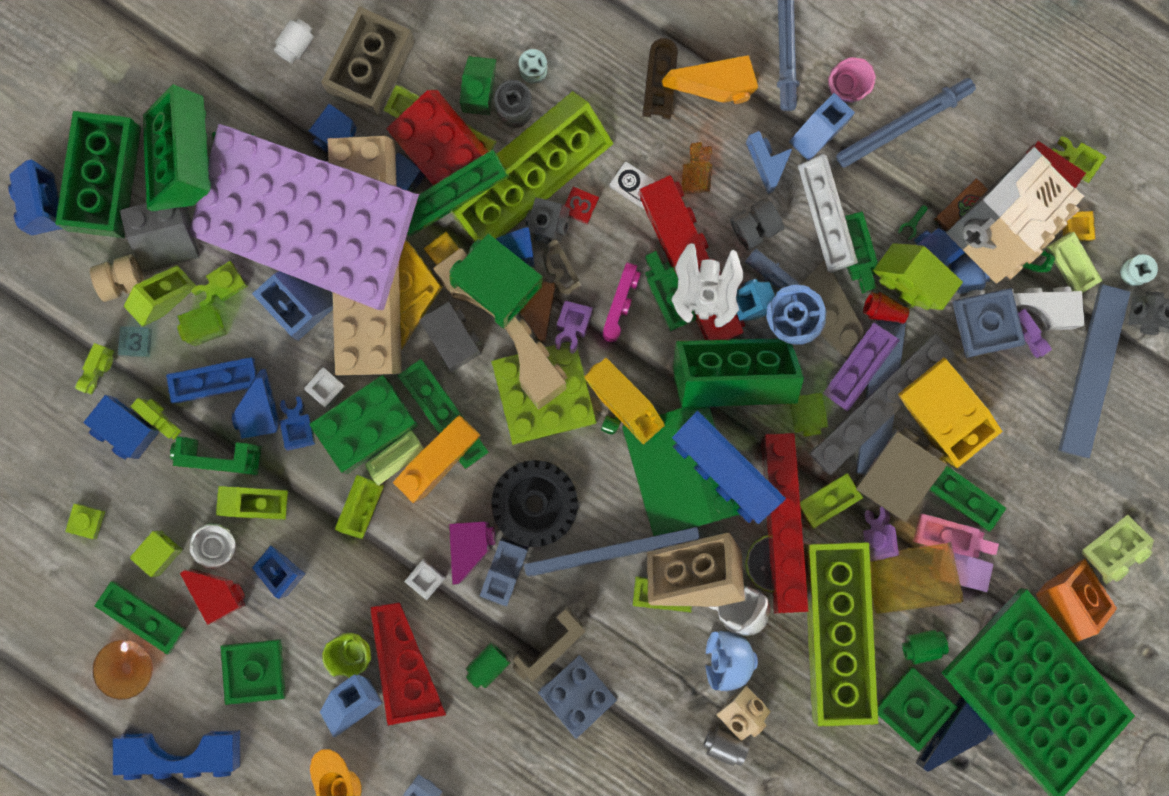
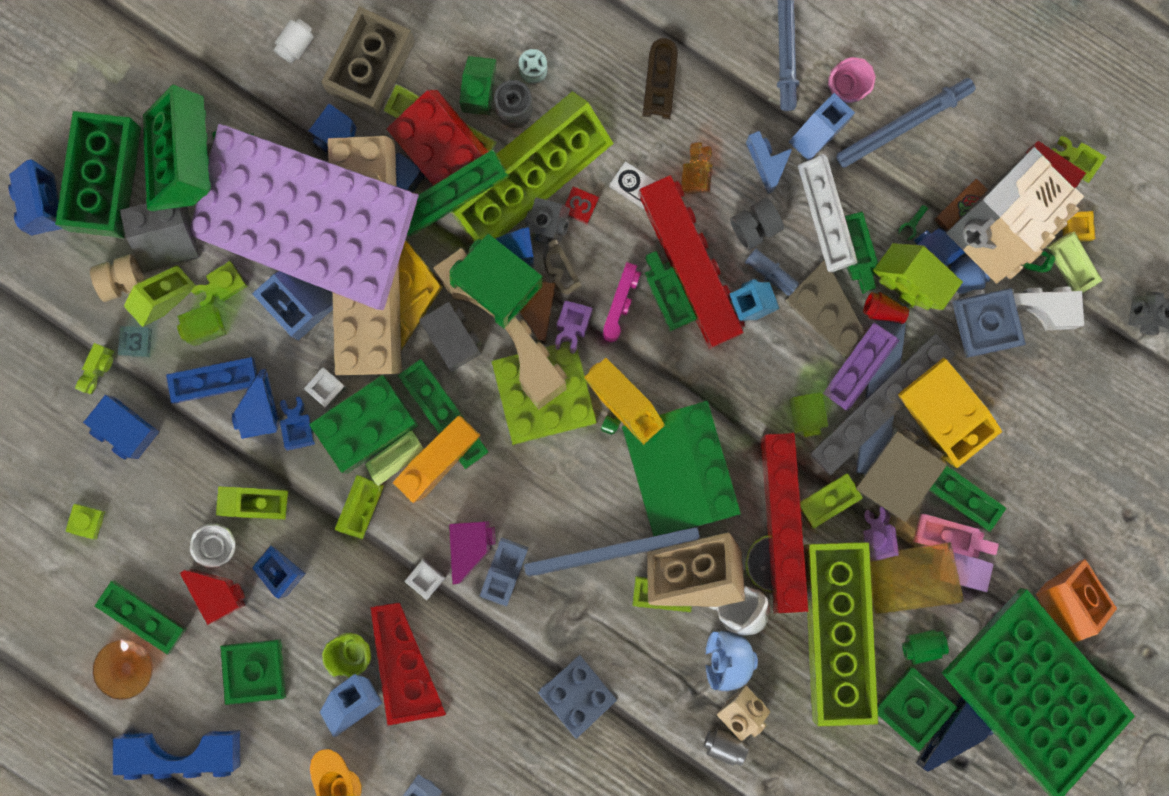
lime plate [130,398,182,440] -> none
lime panel [130,531,183,577] -> none
green panel [170,436,262,475] -> none
yellow tile [423,231,460,265] -> none
green brick [466,642,511,689] -> none
black wheel [491,460,578,547] -> none
dark tan panel [512,606,586,682] -> none
light orange slope [662,55,758,104] -> none
white piece [671,243,743,327] -> none
green brick [672,338,804,407] -> none
blue slope [672,411,786,524] -> none
light blue cylinder [766,285,827,345] -> none
medium lavender plate [1018,309,1052,358] -> none
sand blue tile [1058,284,1130,458] -> none
yellowish green bracket [1082,515,1154,584] -> none
light aqua wheel [1120,254,1158,286] -> none

